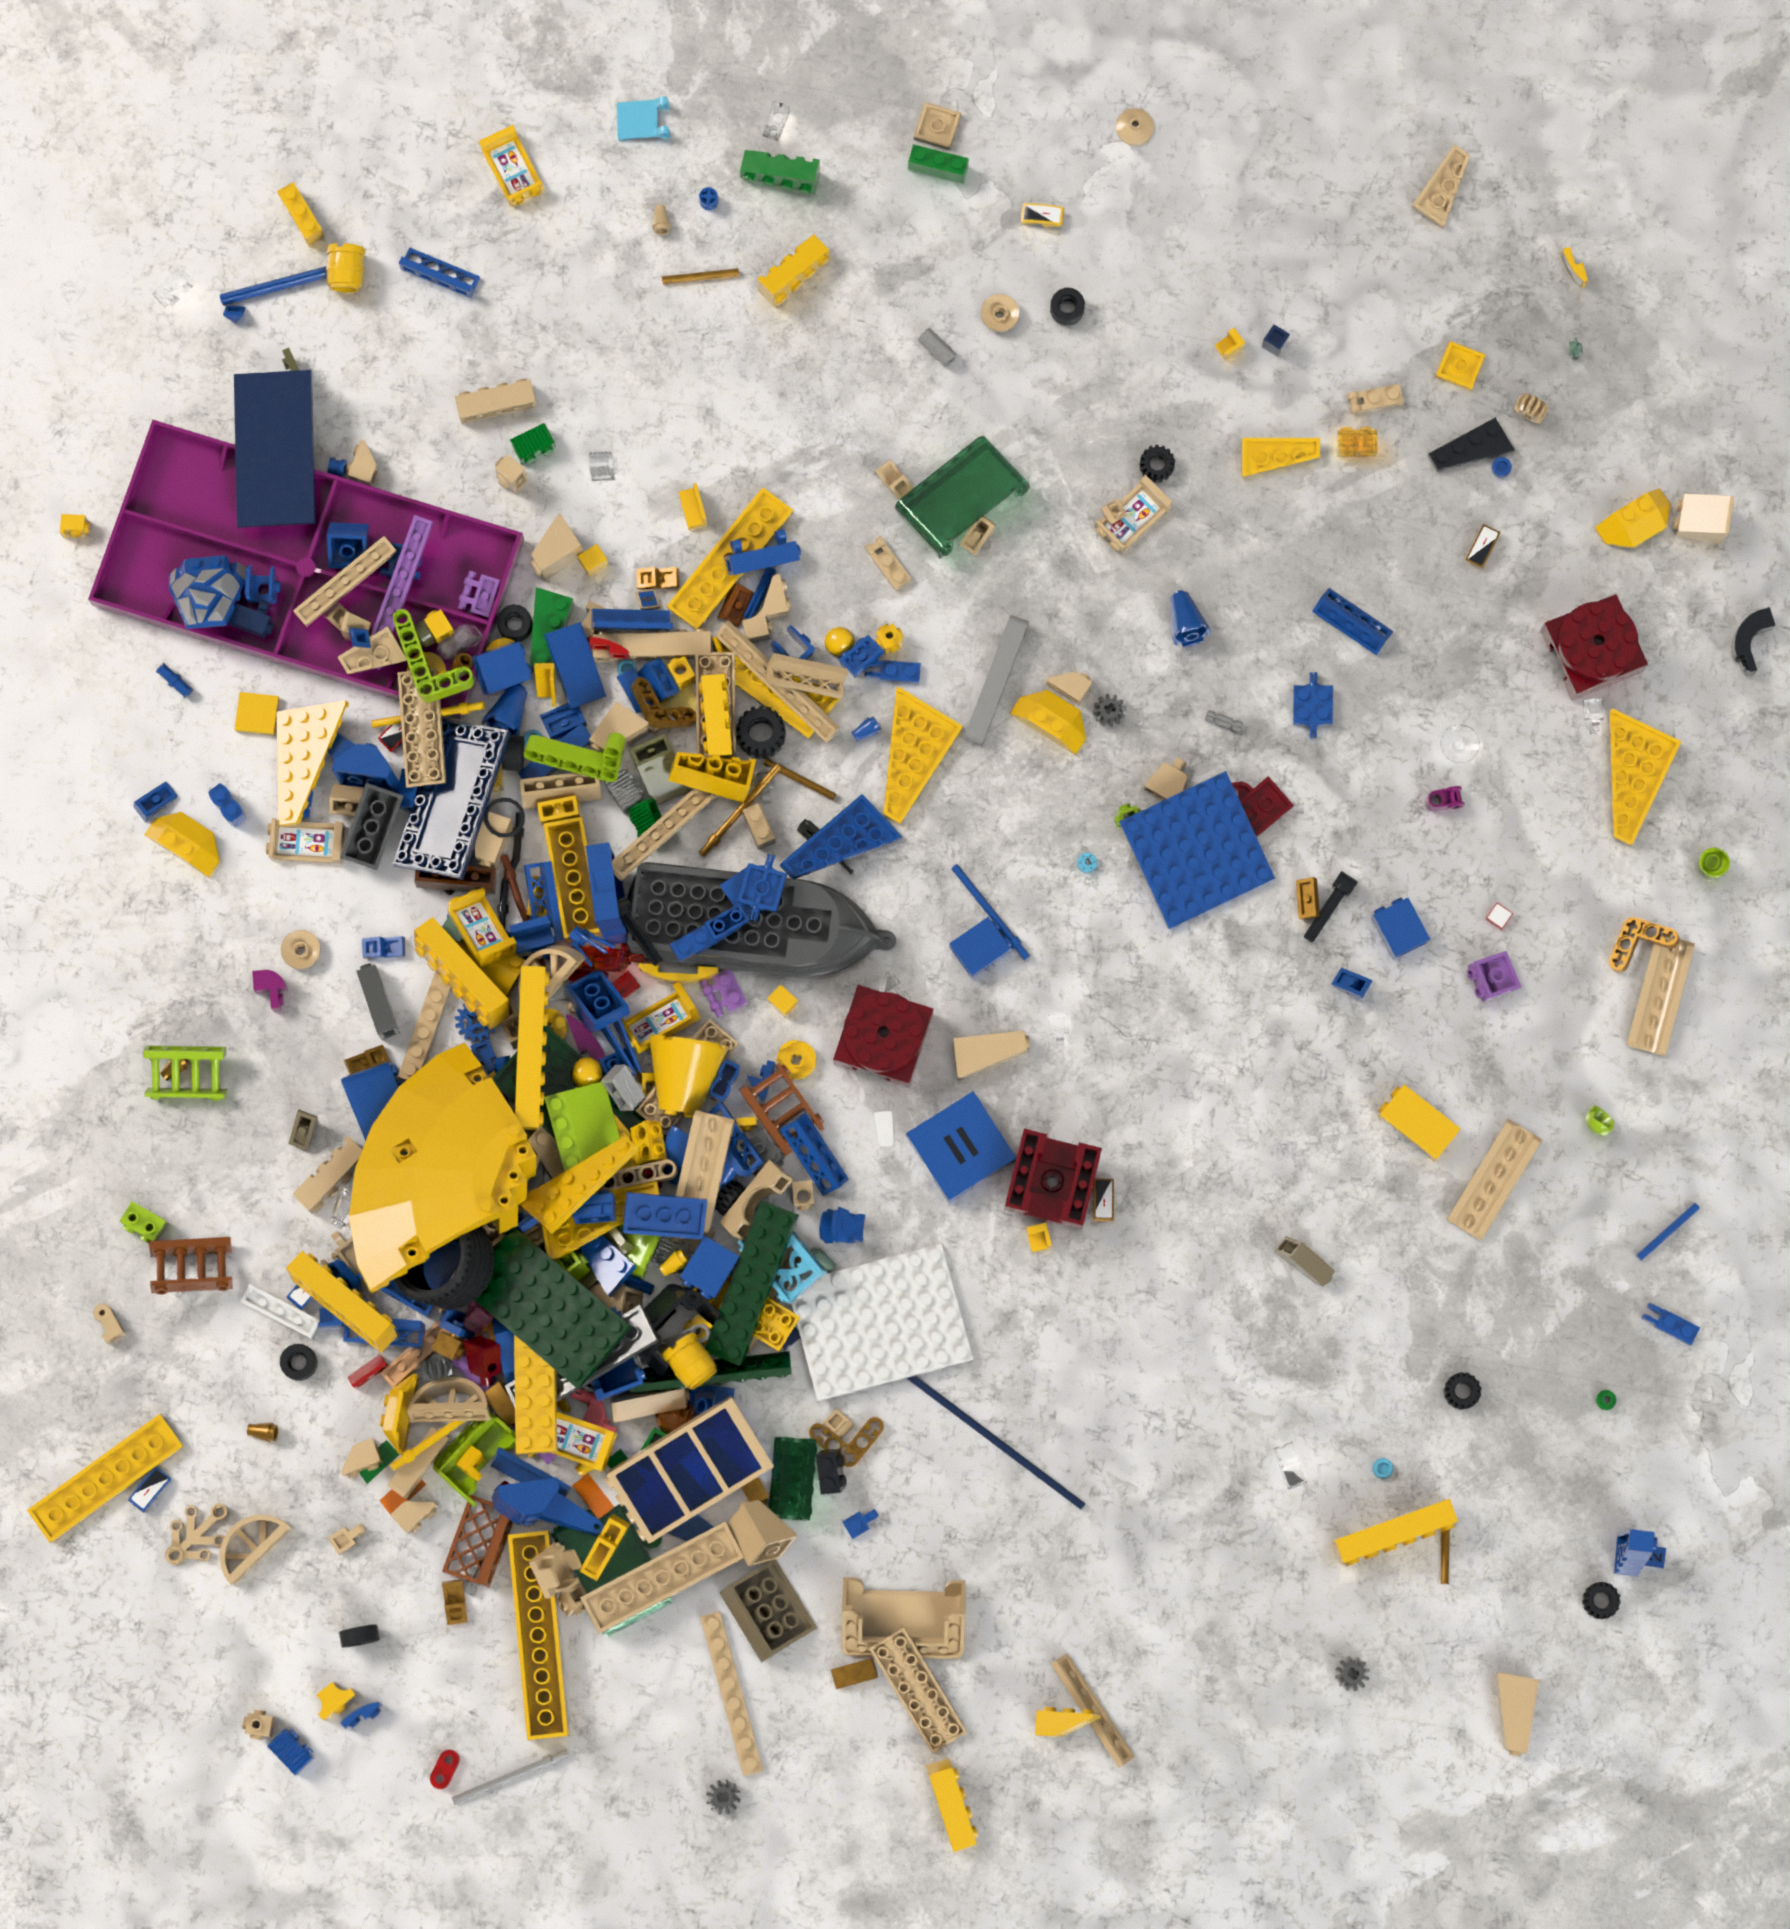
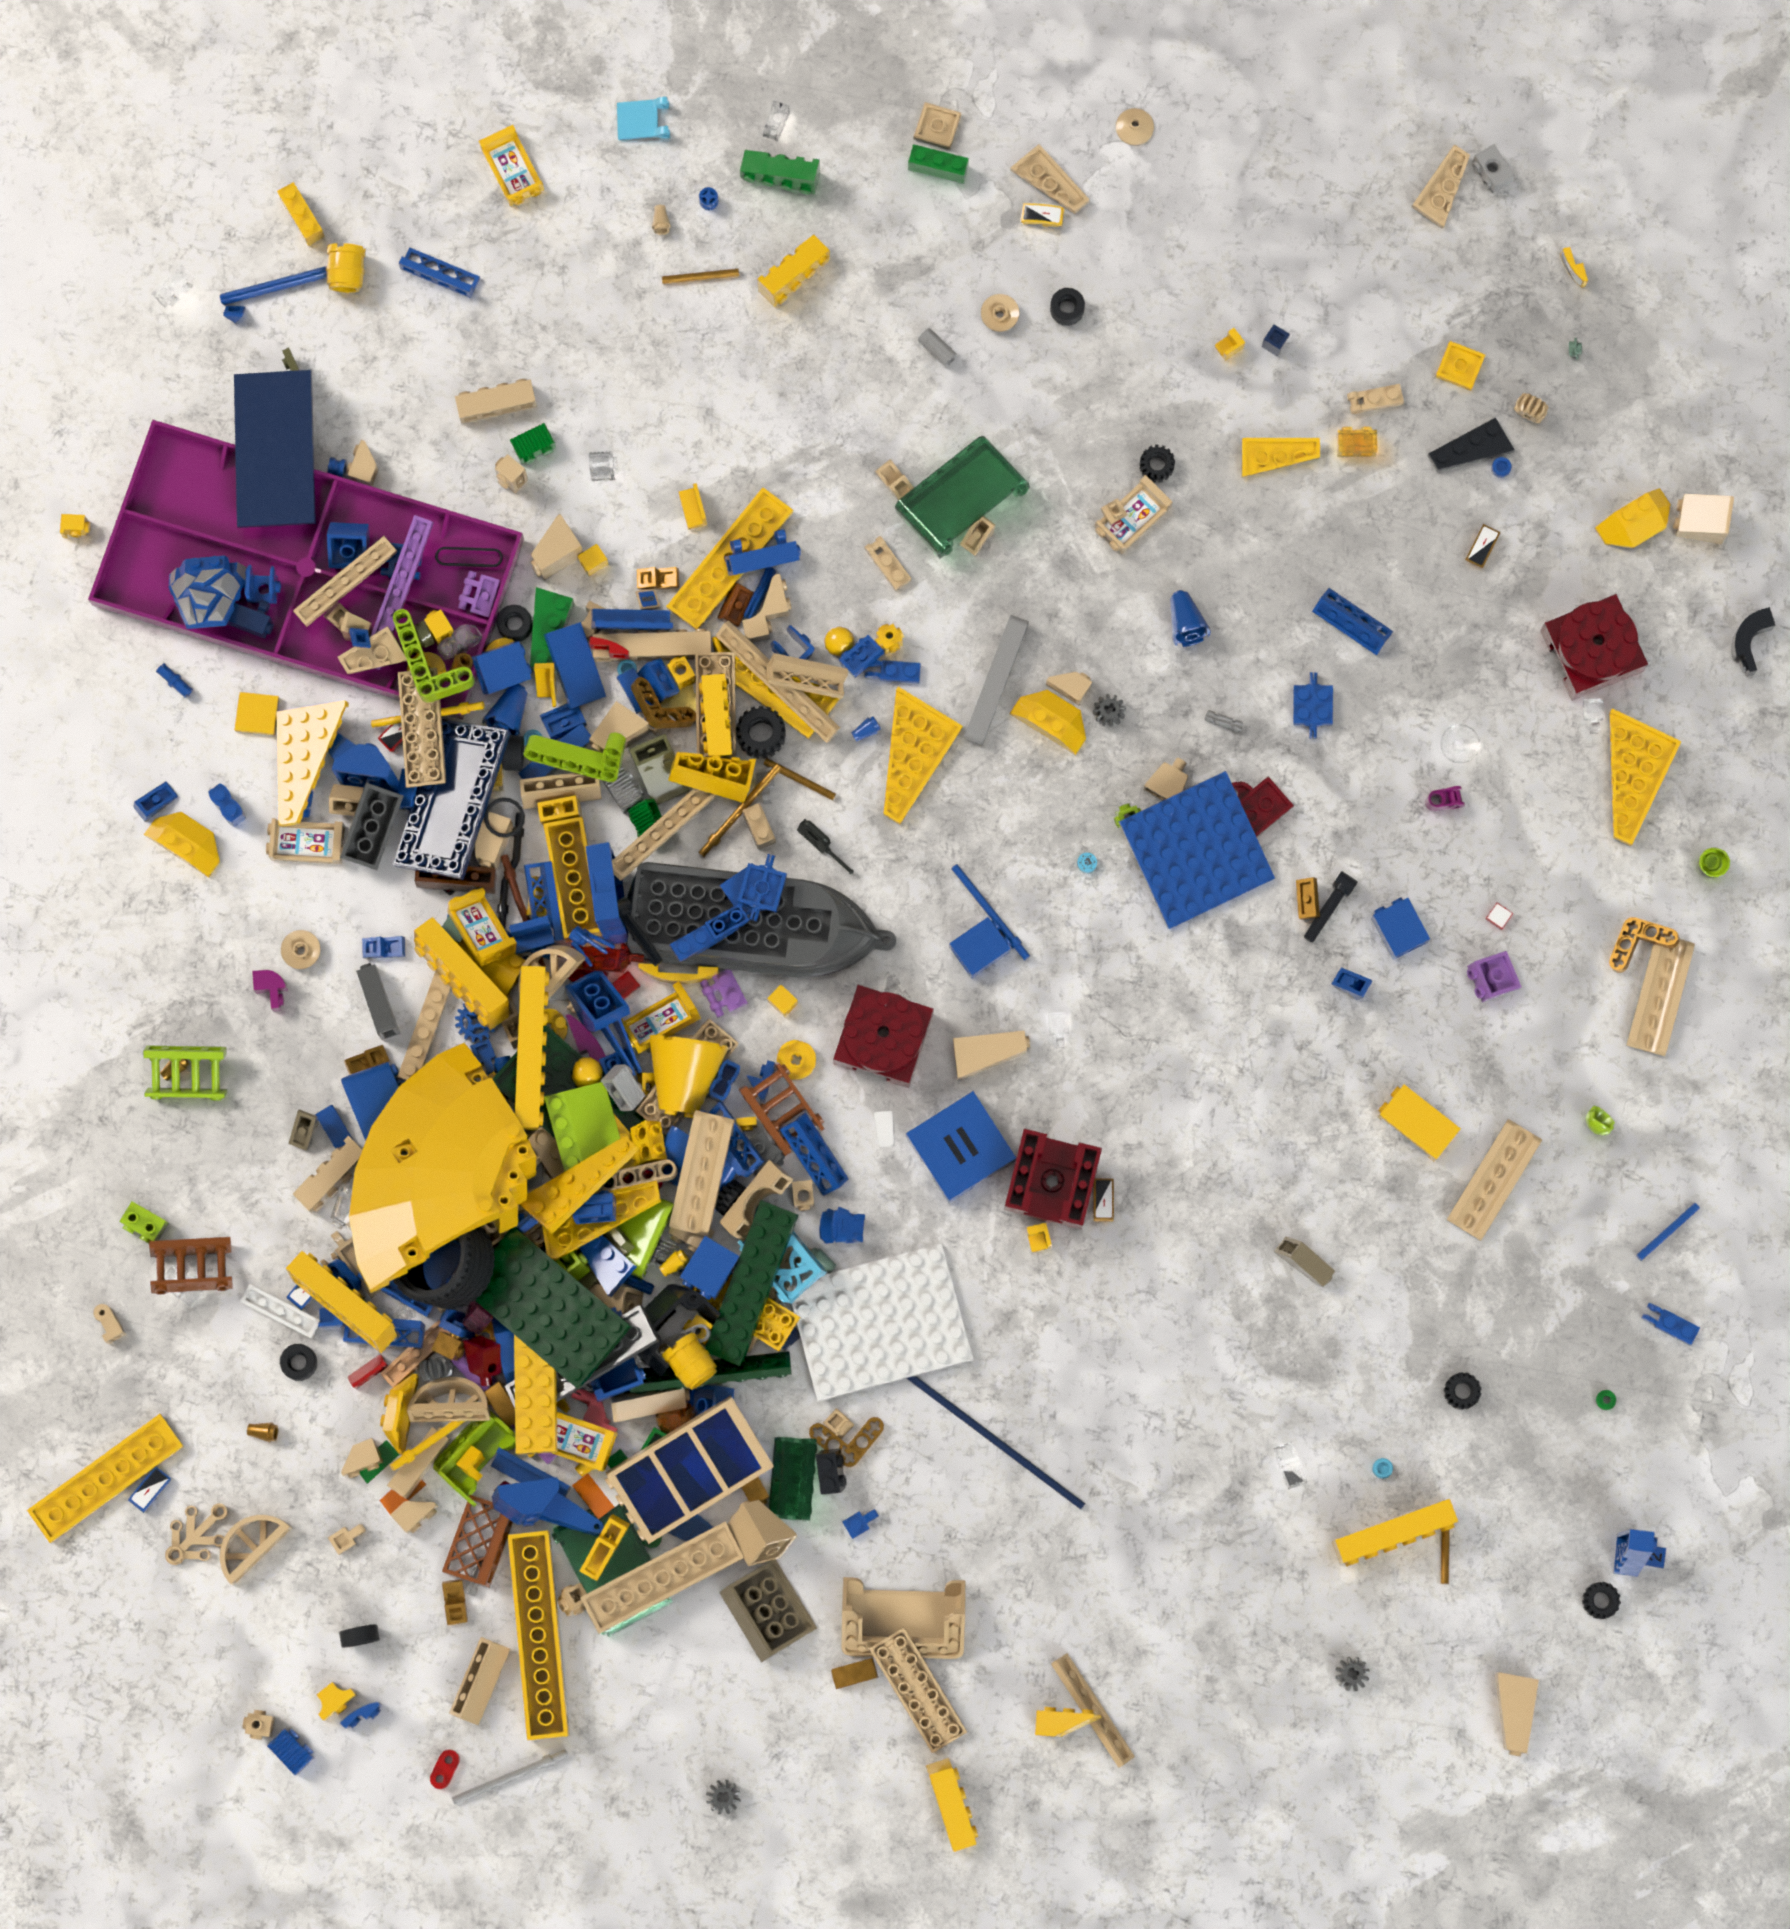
tan panel [529,1542,582,1599] -> none
blue plate [622,1192,707,1240] -> none
tan plate [700,1611,763,1776] -> none
blue wing [779,794,902,879] -> none
none -> blue slope [315,1105,353,1149]
none -> black piece [435,547,503,567]
none -> tan brick [449,1637,510,1725]
none -> tan wing [1010,144,1090,214]
none -> light grey brick [1472,144,1515,193]

